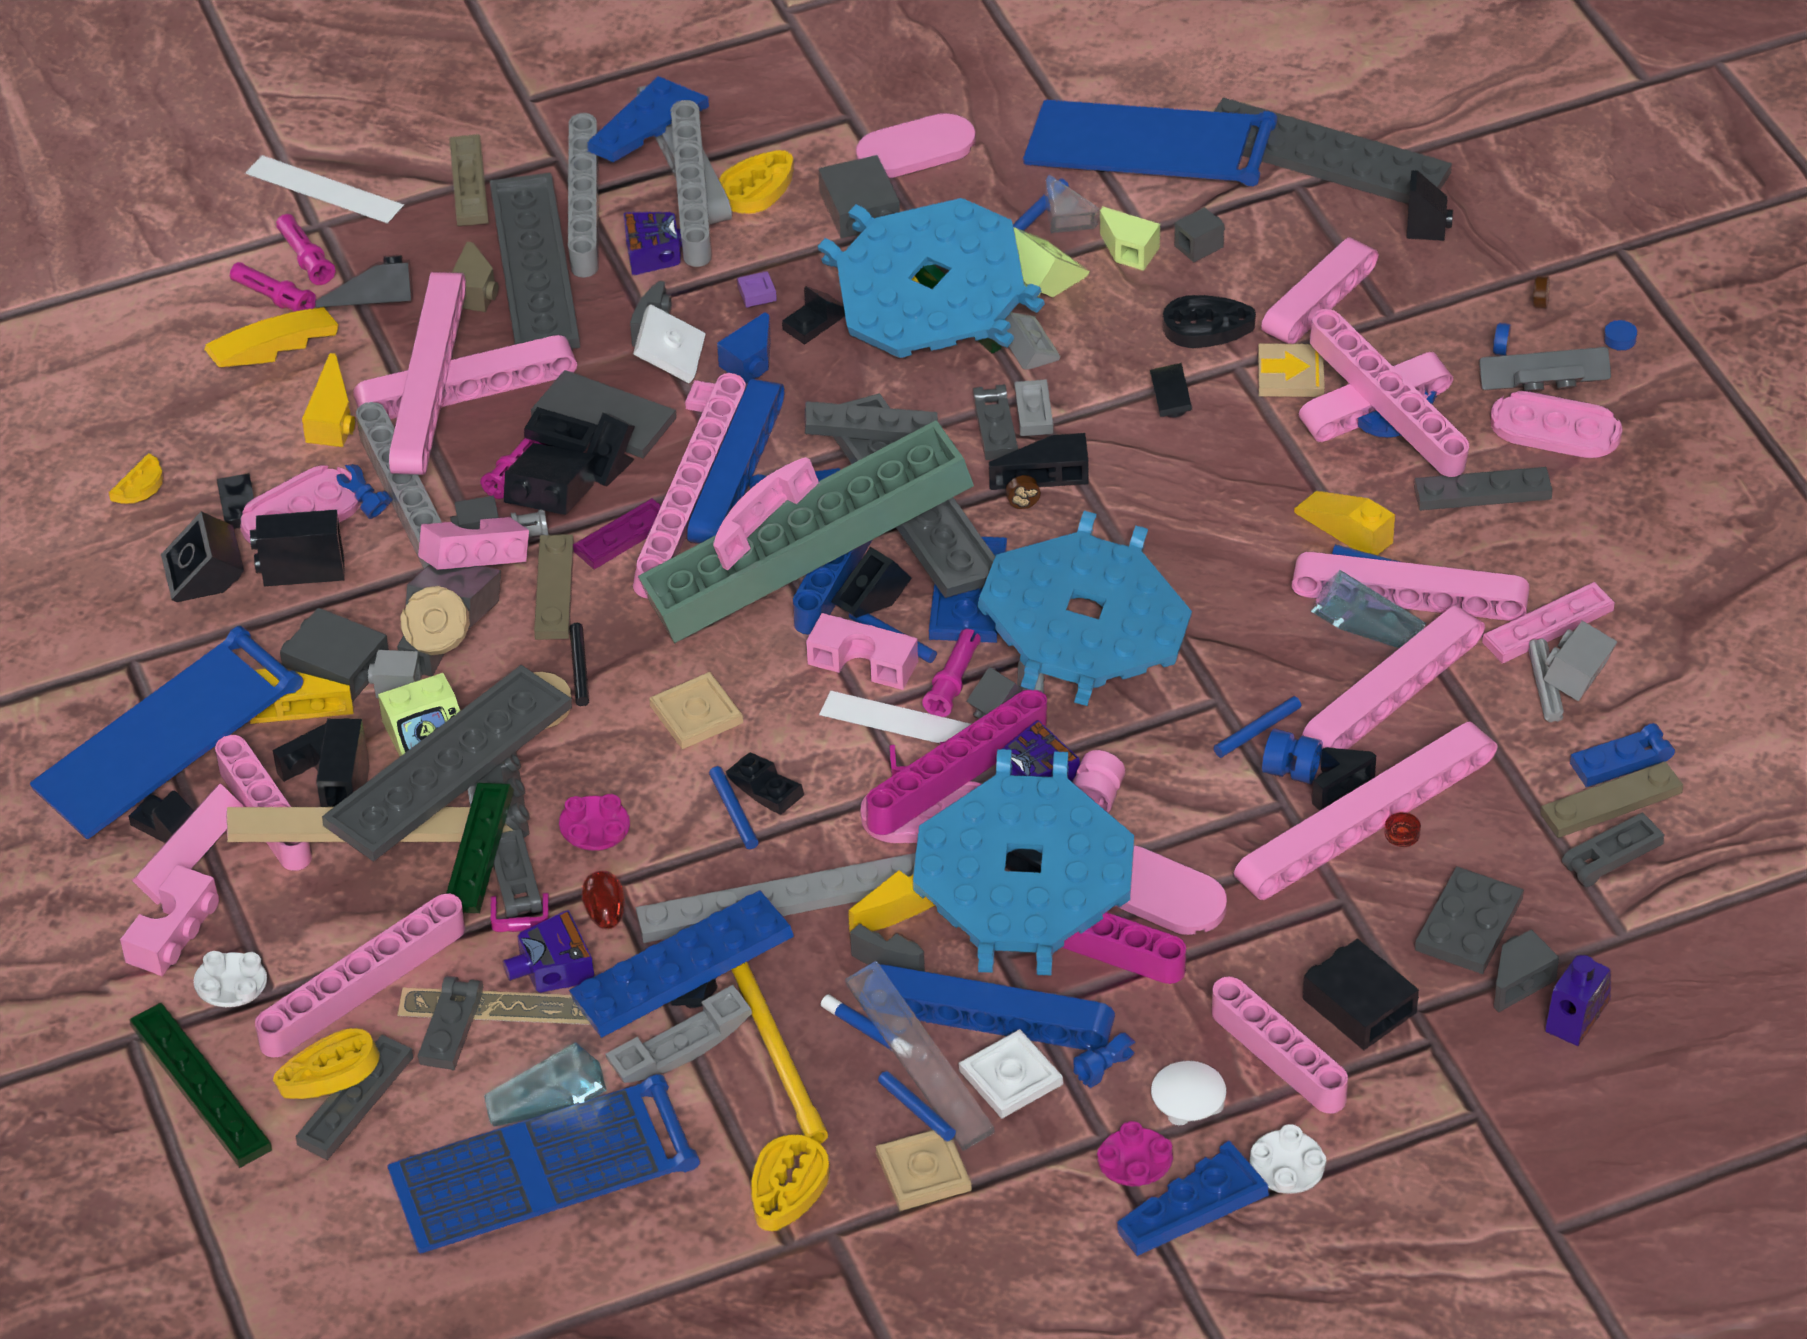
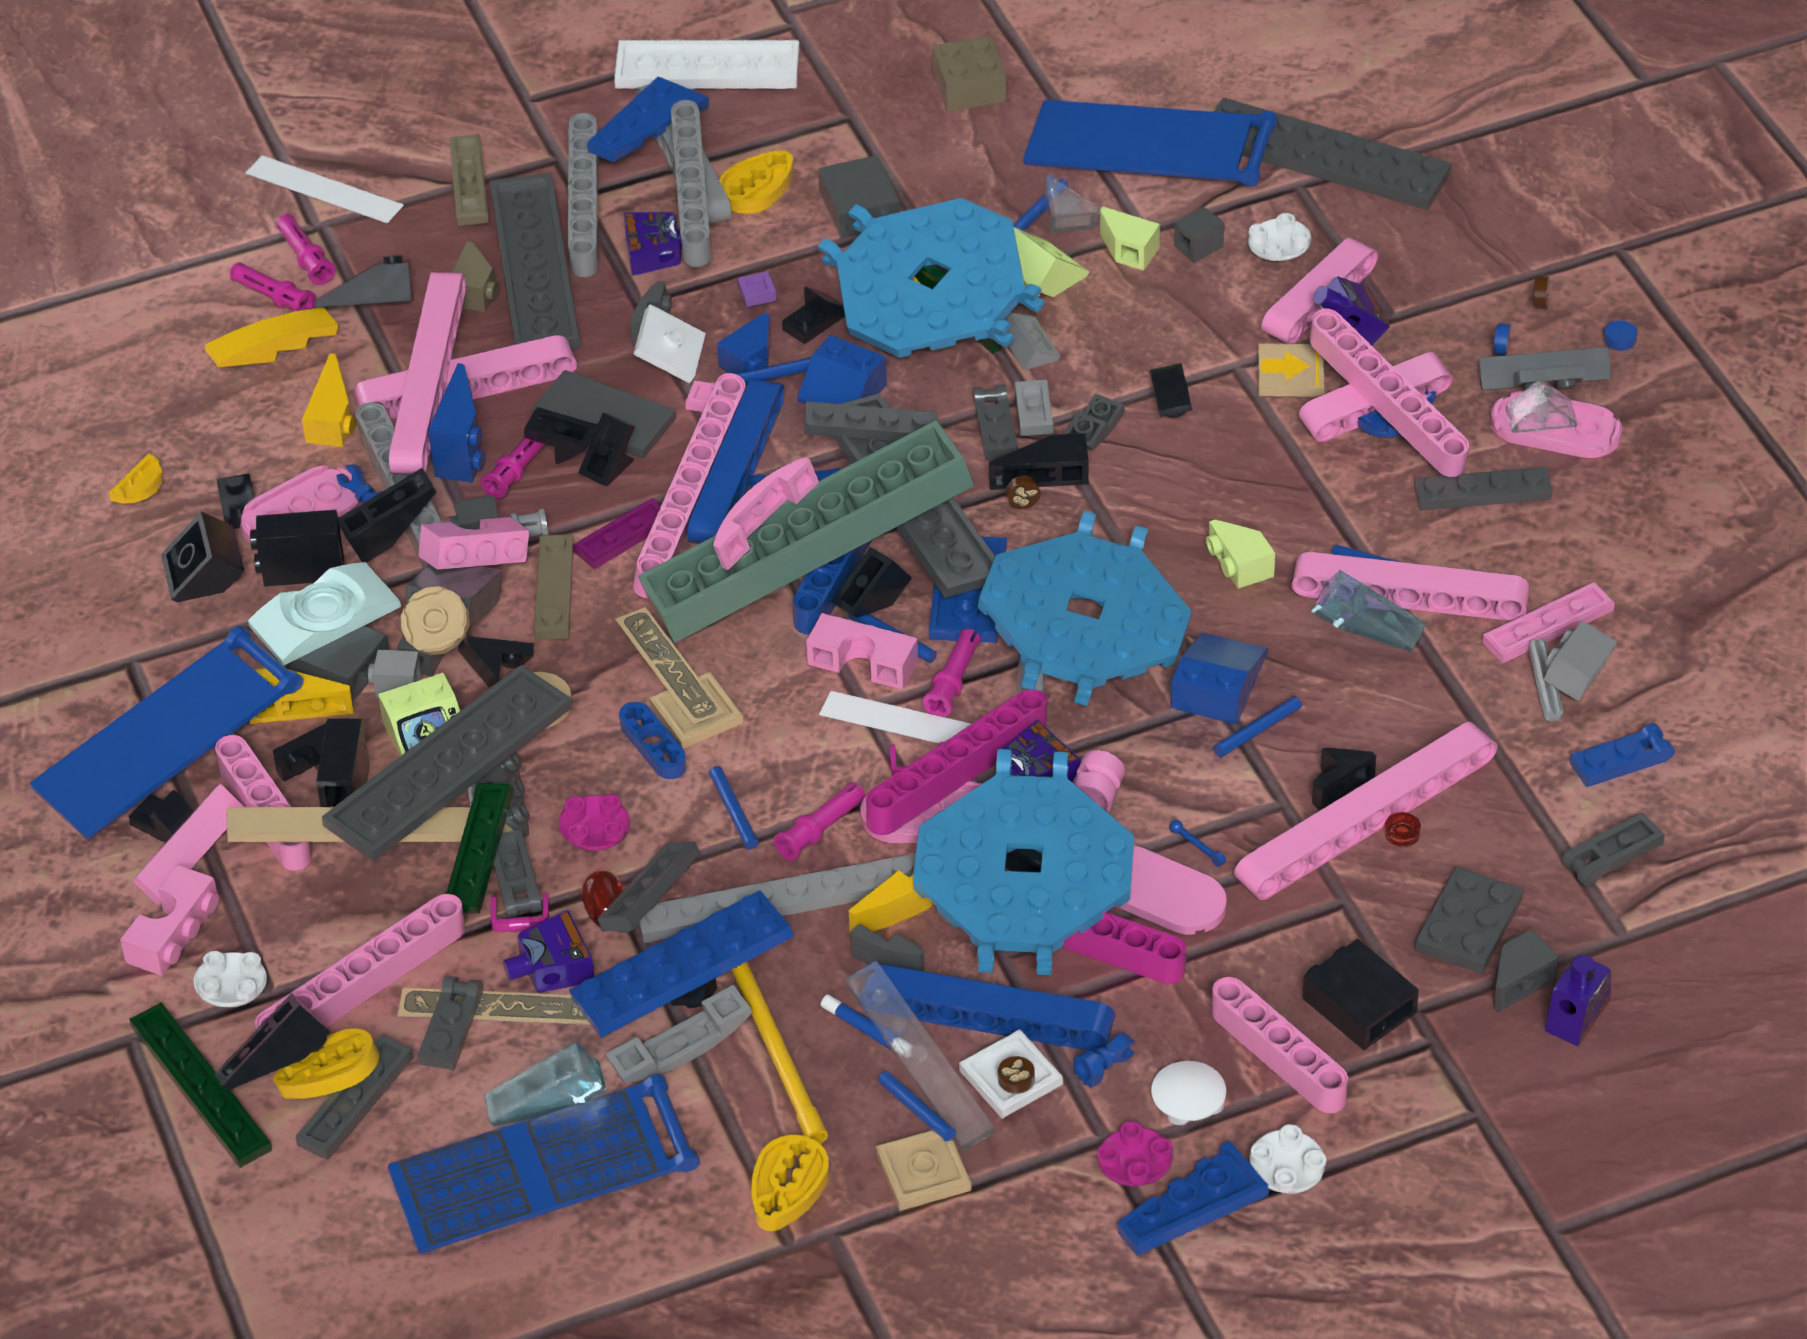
black brick [504,443,595,515] -> none
black bar [569,623,589,706] -> none
black slope [726,752,804,815] -> none
bright pink tile [856,114,975,178] -> none
dark grey brick [966,667,1024,719] -> none
black piece [1163,295,1256,348] -> none
blue wheel [1262,728,1323,784] -> none
yellow slope [1294,491,1395,556] -> none
bright pink beam [1302,605,1485,749] -> none
black slope [1407,170,1453,241] -> none
dark tan plate [1540,761,1683,838] -> none
none -> black slope [215,993,331,1091]
none -> light aqua slope [248,562,401,666]
none -> black slope [338,468,437,562]
none -> blue slope [428,363,485,483]
none -> black slope [458,636,534,687]
none -> dark grey plate [598,841,700,933]
none -> white plate [614,40,800,89]
none -> sticker [615,607,724,725]
none -> blue beam [619,702,687,779]
none -> blue bar [737,357,812,385]
none -> dark pink pin [773,782,866,861]
none -> blue slope [797,335,887,404]
none -> dark tan brick [932,36,1006,112]
none -> reddish brown tile [997,1056,1035,1094]
none -> dark grey slope [1064,393,1125,451]
none -> blue hinge [1169,820,1226,867]
none -> blue slope [1171,632,1268,724]
none -> yellowish green slope [1206,519,1275,589]
none -> white dish [1248,213,1311,261]
none -> dark purple torso [1313,276,1390,346]
none -> clear slope [1505,379,1577,433]

